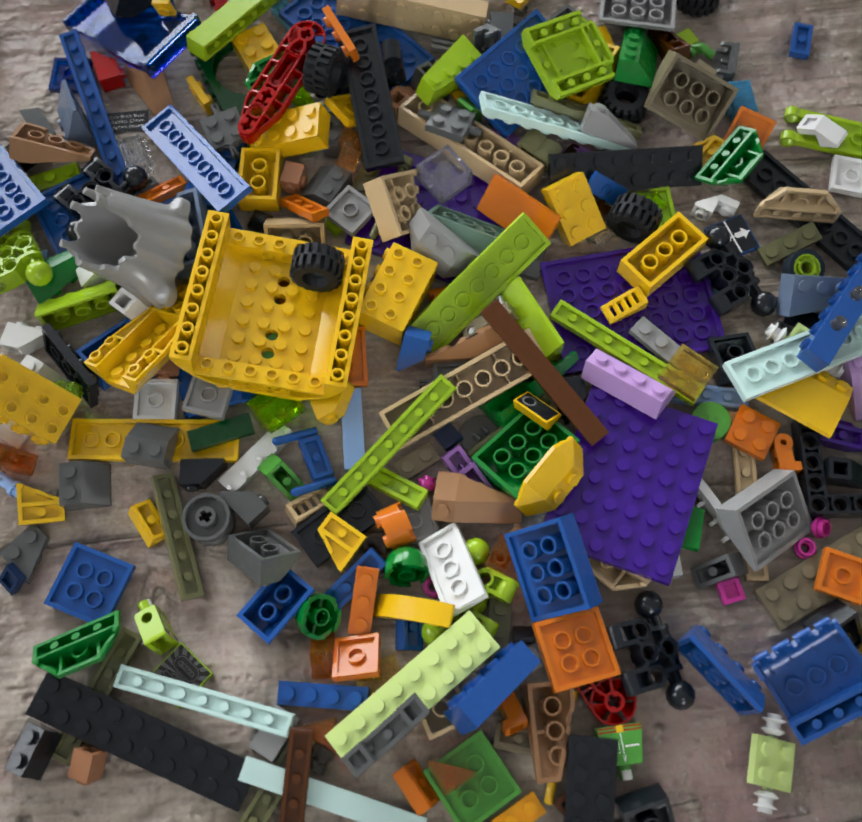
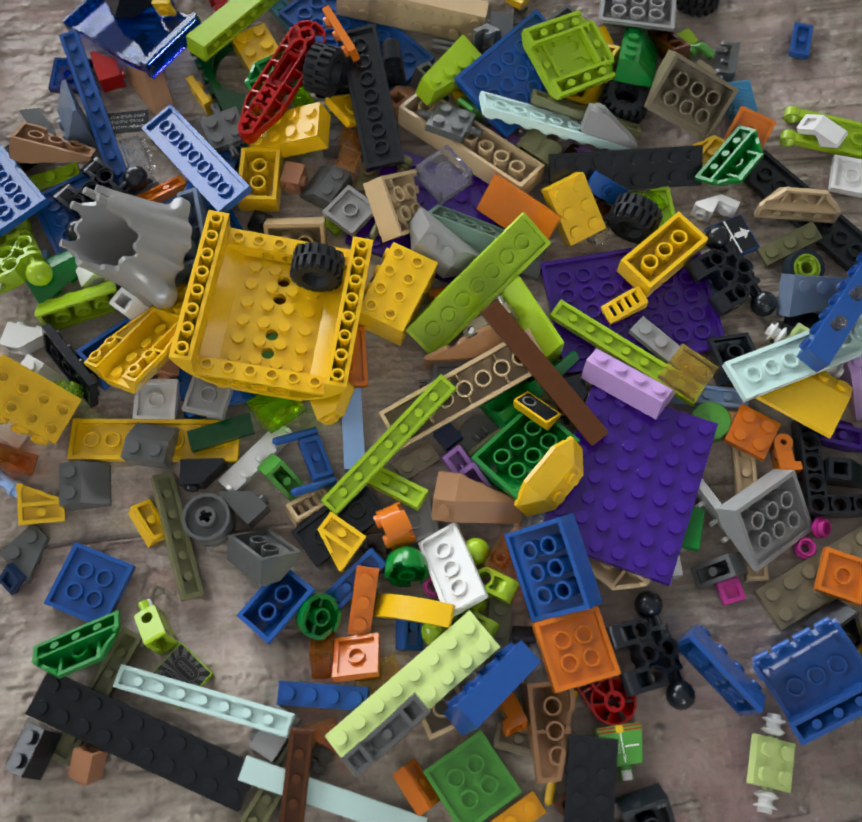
orange plate [279,193,329,222] -> none
blue slope [395,325,434,371] -> none
dark pink plate [417,475,436,491] -> none
clear orange slope [427,760,476,796] -> none

